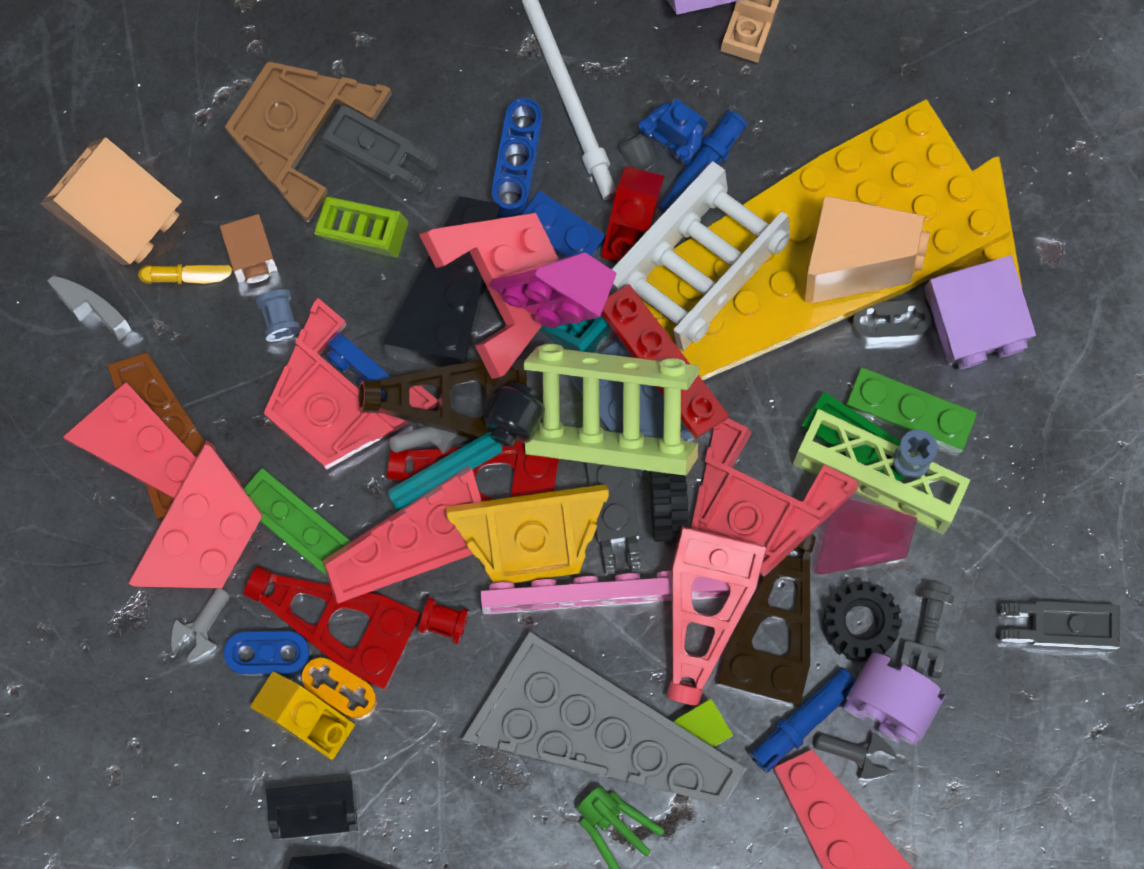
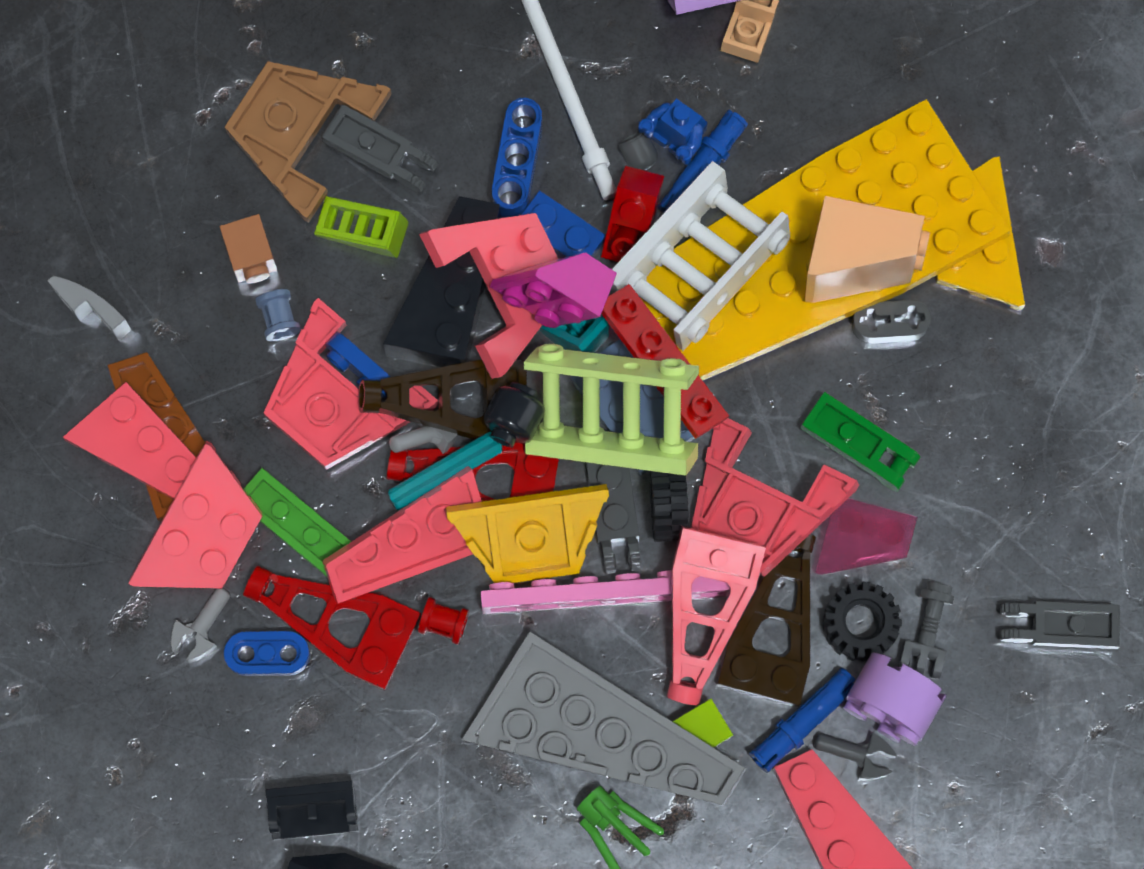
light nougat slope [40,137,182,265] -> none
yellow piece [138,264,233,284] -> none
yellow slope [250,671,355,761] -> none
light orange beam [302,658,377,720] -> none
yellowish green fence [793,409,970,535] -> none
bright green plate [846,367,977,454] -> none
sand blue bush [893,430,938,478] -> none
lavender brick [924,255,1036,370] -> none

